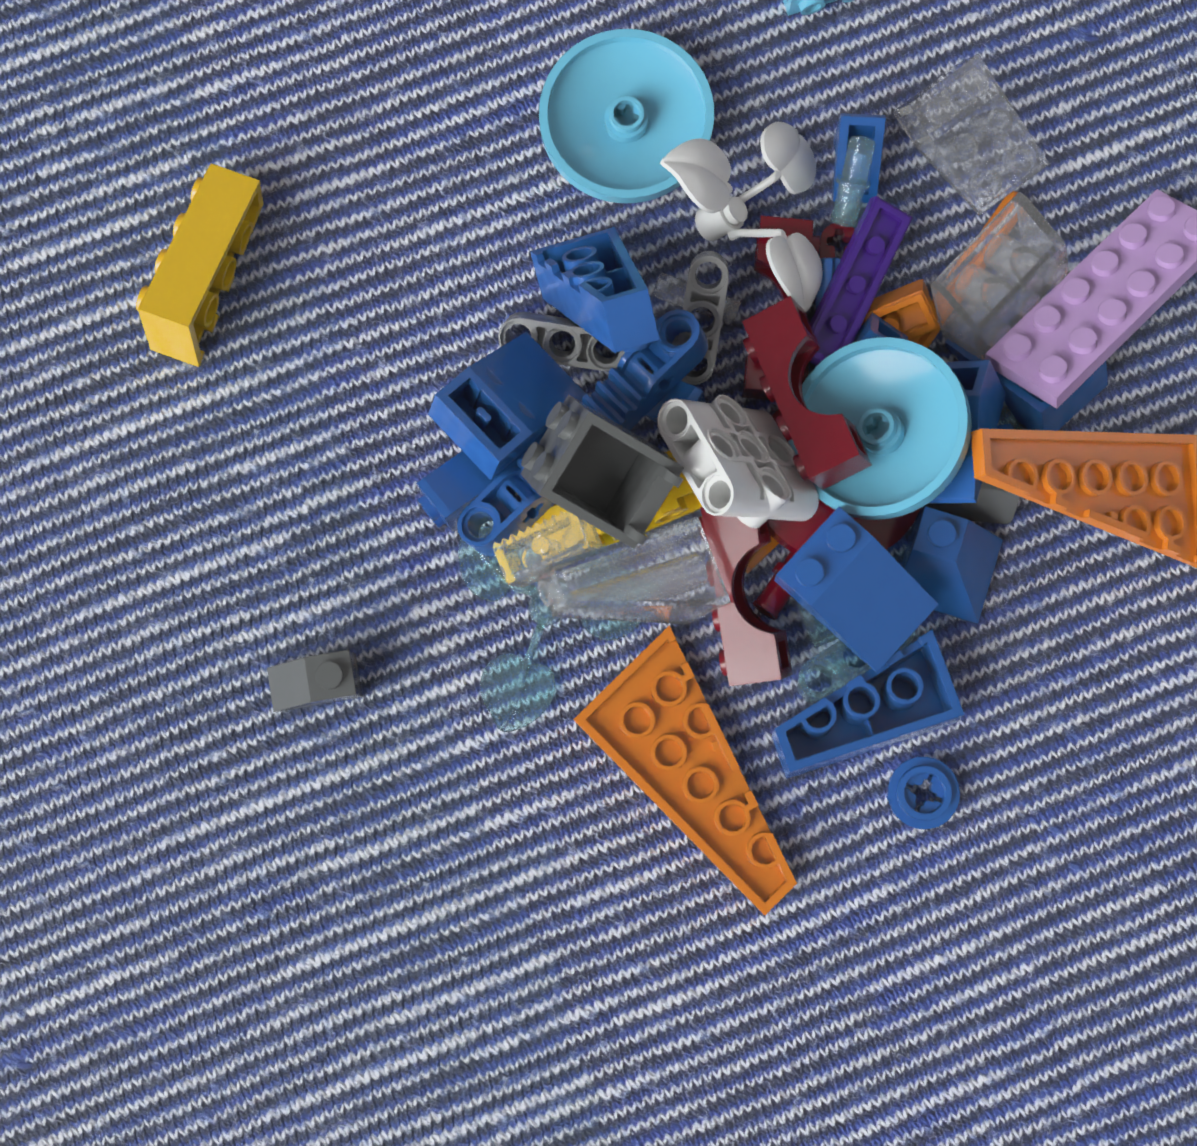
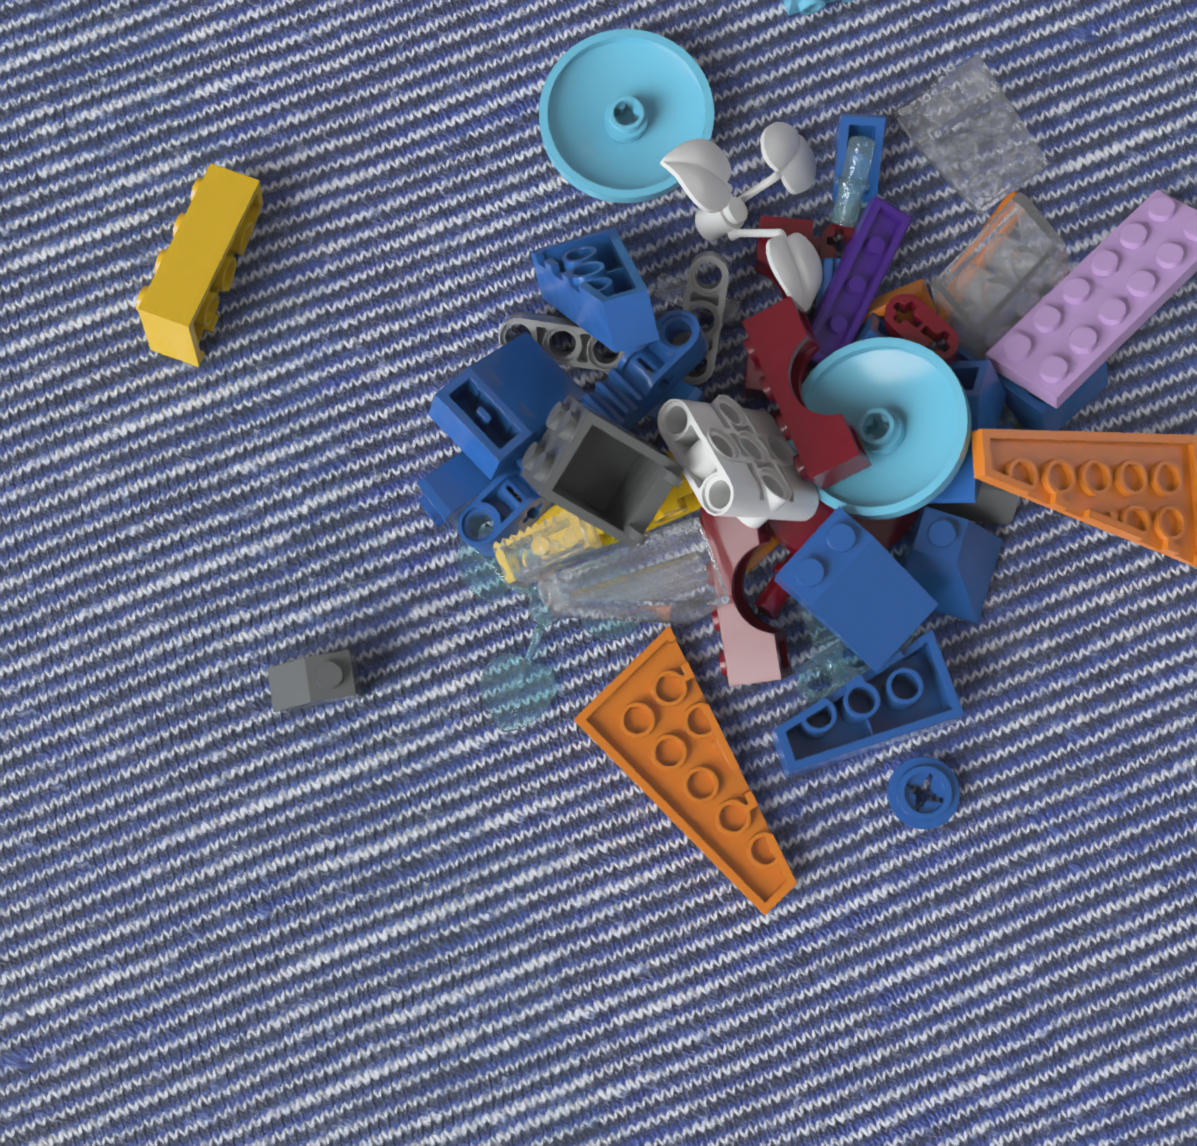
none -> dark red beam [884,294,959,366]

